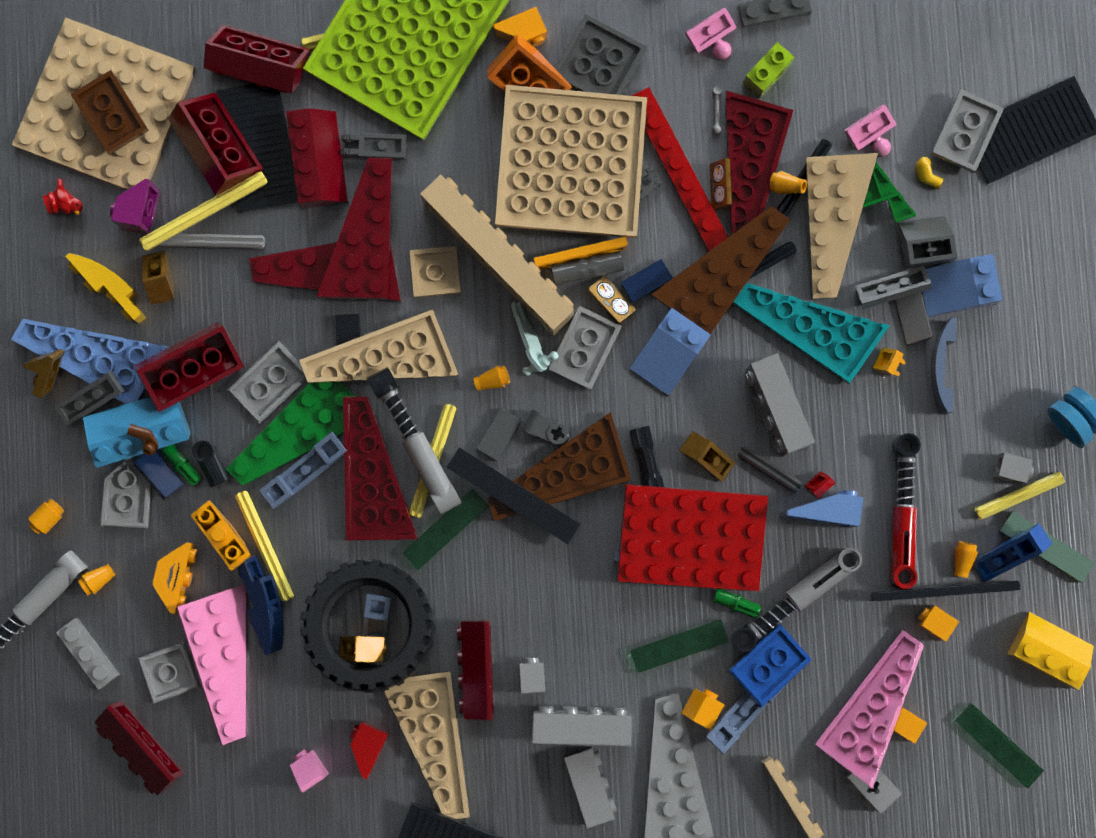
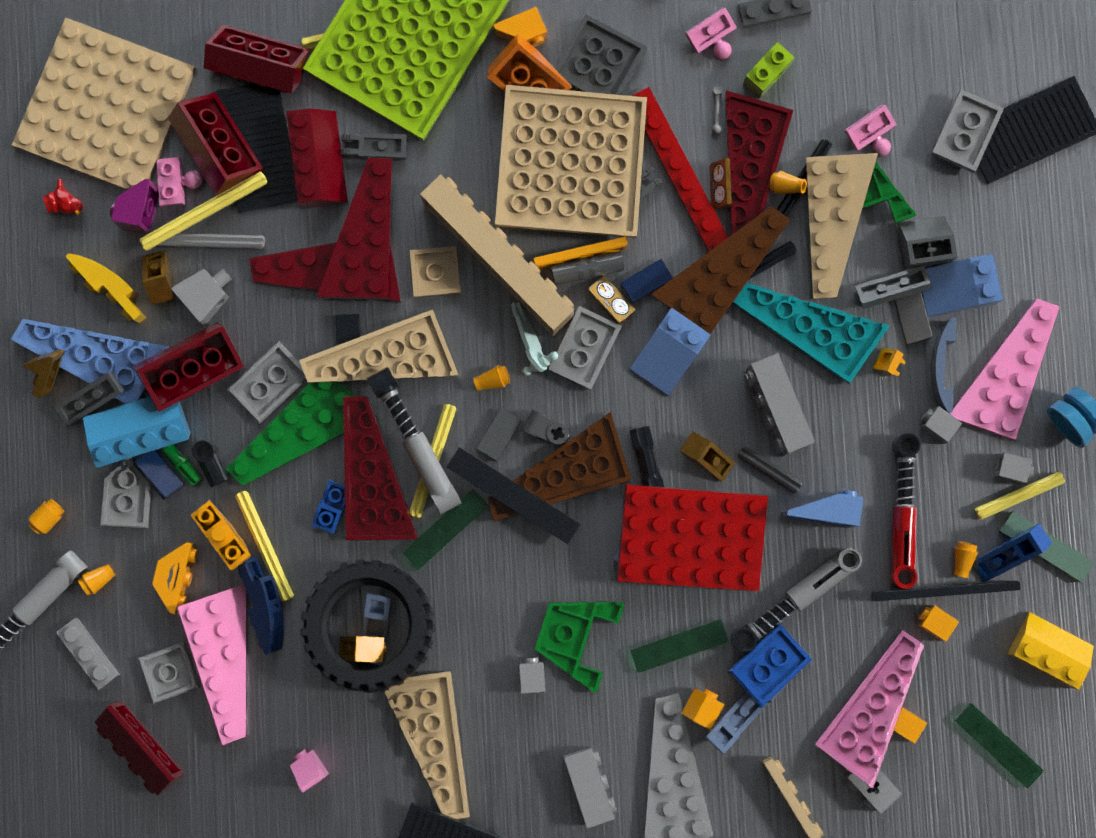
reddish brown plate [71,70,149,155] -> none
reddish brown arm [127,424,158,455] -> none
sand blue slope [259,432,347,509] -> none
red slope [350,721,389,779] -> none
dark red slope [457,620,494,720] -> none
light grey brick [533,706,632,746] -> none
green axle [712,588,761,618] -> none
red tile [804,471,835,499] -> none
yellow arm [915,157,944,190] -> none
none -> bright pink plate [157,157,203,207]
none -> light grey torso [171,269,232,326]
none -> blue slope [311,479,345,534]
none -> green wing [535,602,625,693]
none -> light grey brick [920,406,962,444]
none -> bright pink wing [950,299,1060,440]

